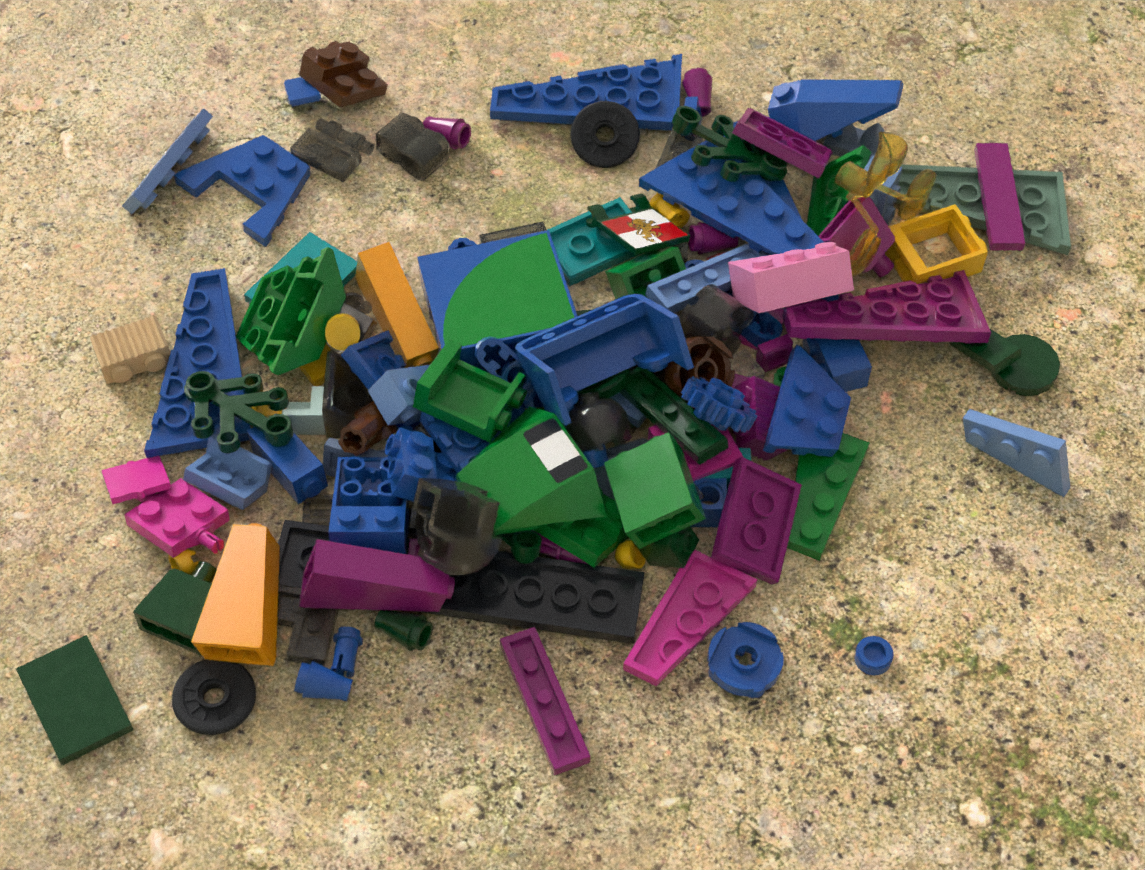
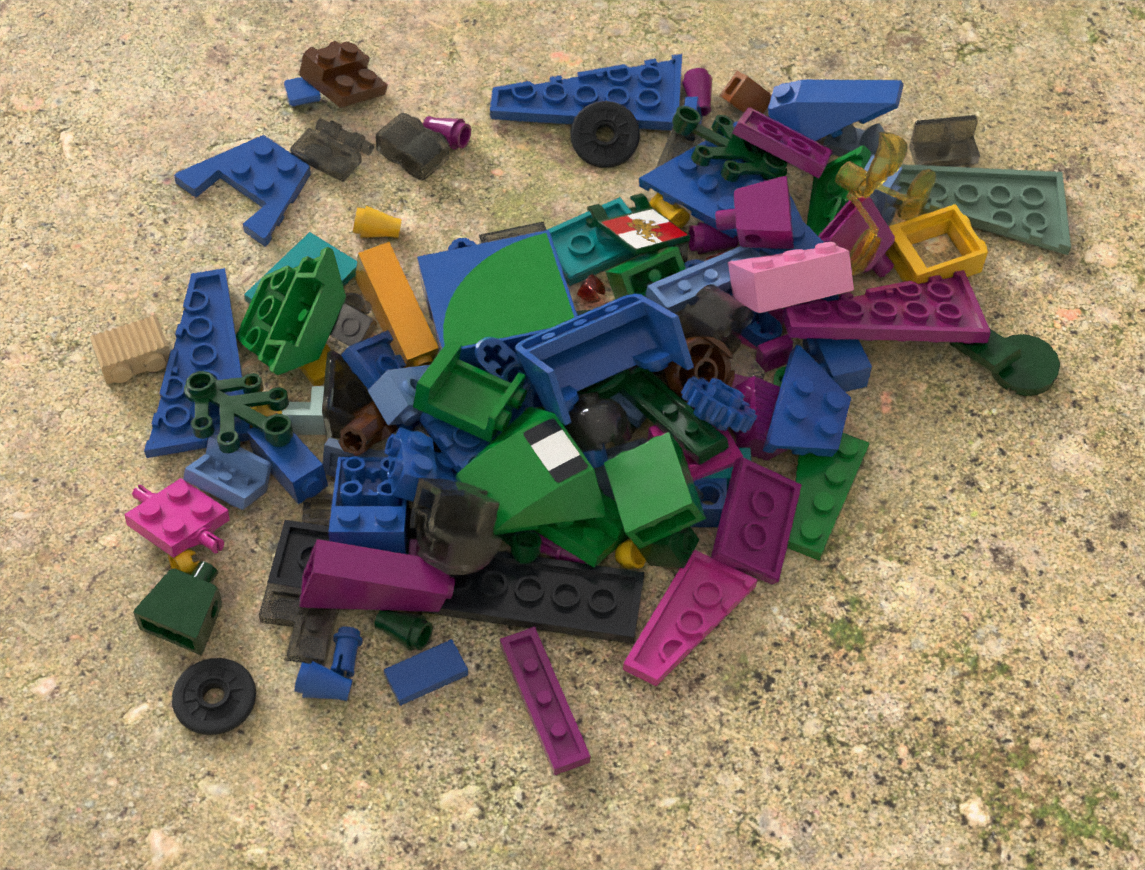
dark green tile [16,635,134,766] -> none
dark pink piece [101,456,171,505] -> none
medium blue plate [122,108,213,214] -> none
light orange slope [191,523,280,666] -> none
yellow tile [325,314,360,350] -> none
blue plate [707,622,784,698] -> none
blue tile [854,636,894,676] -> none
medium blue wing [963,409,1070,497] -> none
magenta tile [974,143,1025,251] -> none
none -> yellow cone [353,205,402,238]
none -> blue tile [383,639,469,706]
none -> clear red hinge [577,274,606,303]
none -> magenta torso [715,176,794,249]
none -> dark orange panel [719,70,772,114]
none -> clear smoke panel [909,115,980,167]

